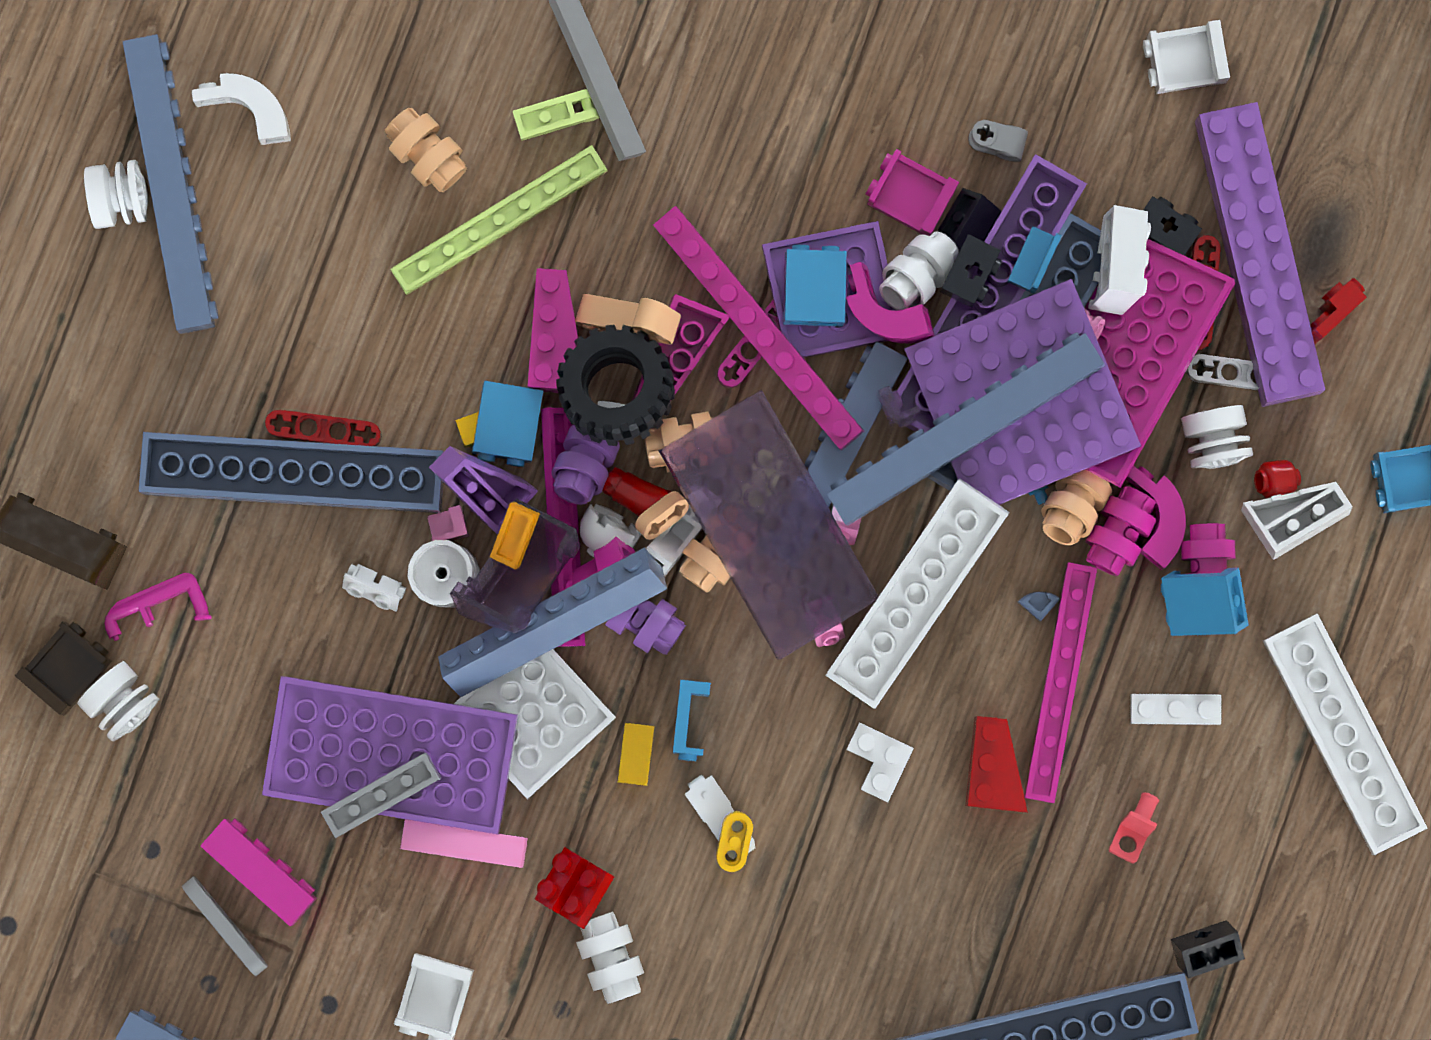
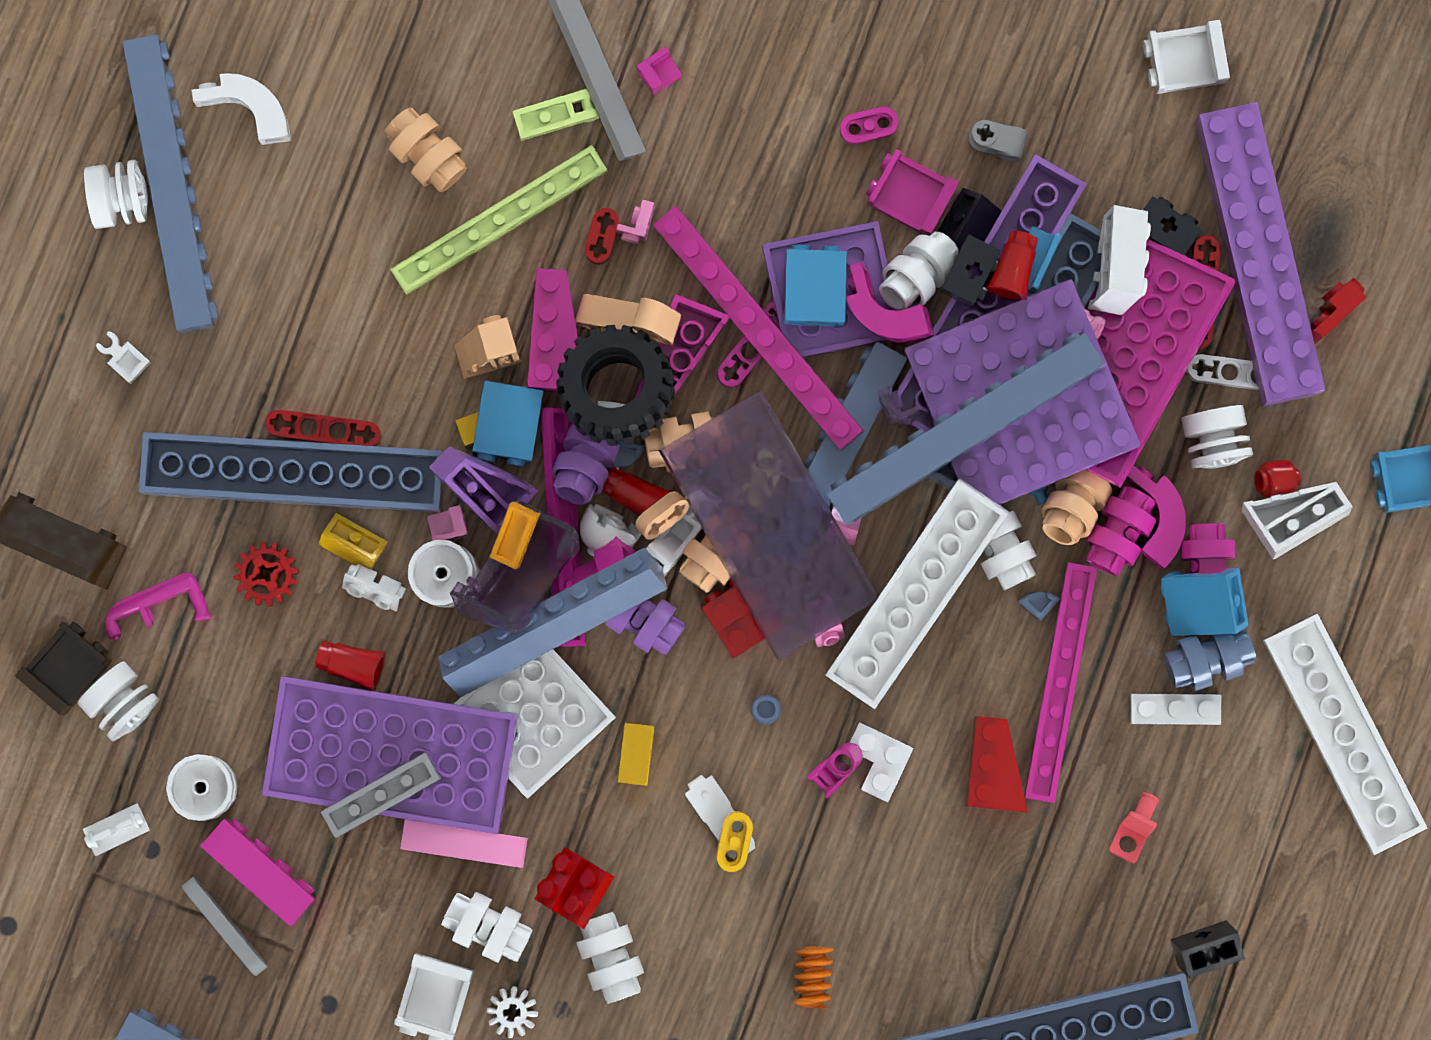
dark azure panel [673,680,711,761] -> none
none -> white hinge [83,803,150,856]
none -> white plate [96,331,151,384]
none -> white wheel [166,754,238,821]
none -> red gear [233,542,300,607]
none -> red plant [315,641,386,691]
none -> yellow slope [319,513,388,570]
none -> white piece [441,892,533,963]
none -> light nougat wedge [454,315,521,379]
none -> white gear [487,986,538,1038]
none -> red beam [585,208,619,265]
none -> sand blue tile [609,440,645,469]
none -> bright pink bracket [616,200,655,244]
none -> dark pink panel [637,47,682,96]
none -> red plate [701,574,784,659]
none -> sand blue tile [751,694,781,725]
none -> orange piece [793,946,834,1009]
none -> dark pink piece [806,742,863,799]
none -> dark pink plate [840,107,899,145]
none -> white piece [981,504,1037,591]
none -> red plant [986,231,1038,301]
none -> sand blue piece [1164,628,1256,691]

